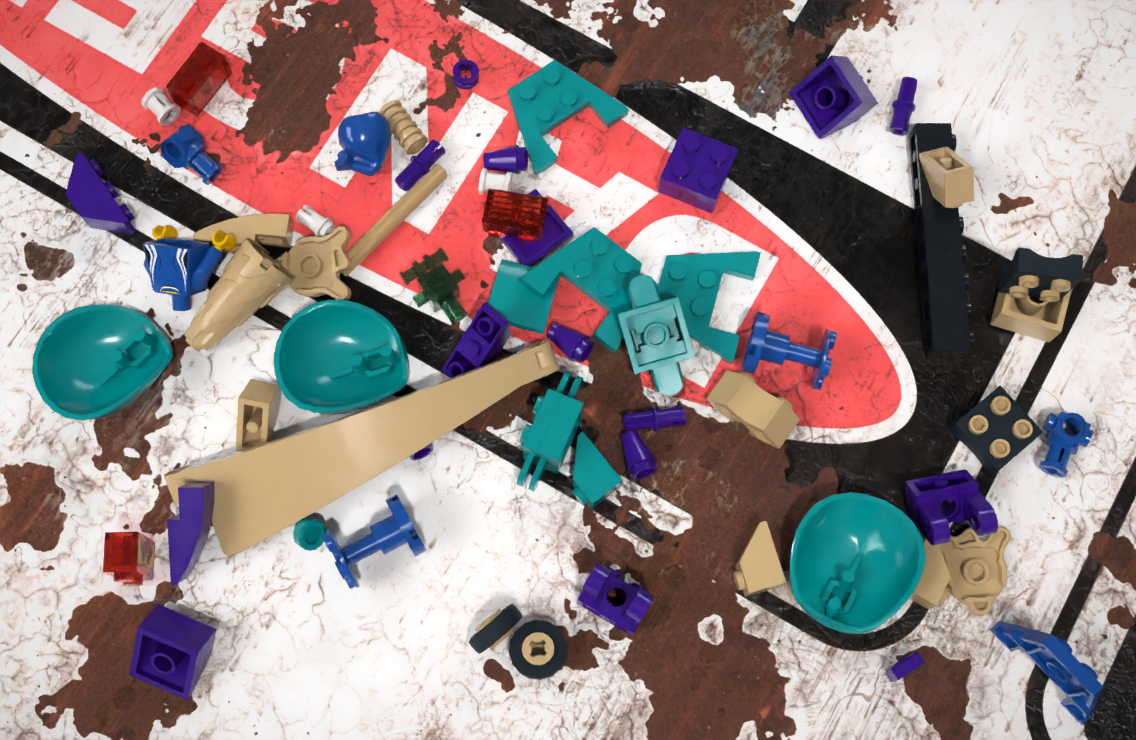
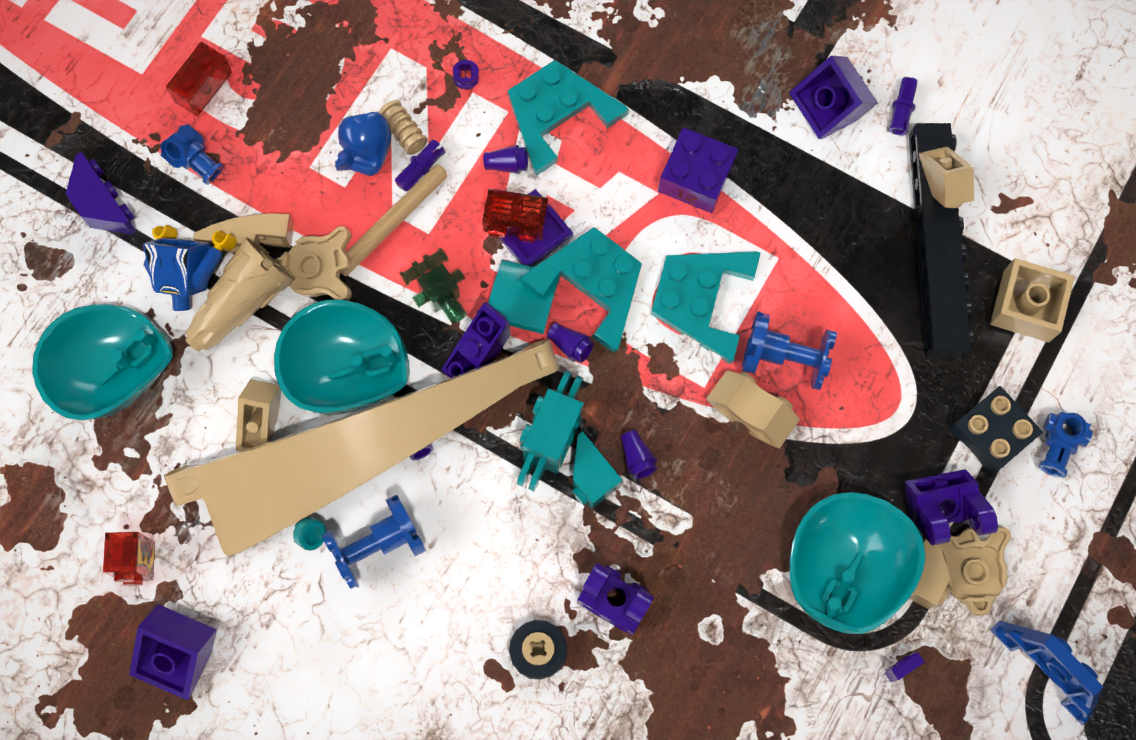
white bush [141,87,181,126] -> none
dark purple slope [167,481,214,585] -> none
white pin [296,205,336,237] -> none
black wheel [468,604,523,654] -> none
white bush [478,168,513,199] -> none
teal brick [617,275,695,396] -> none
dark purple axle [622,406,686,432] -> none
tan slope [733,521,786,597] -> none
black brick [999,247,1083,302] -> none

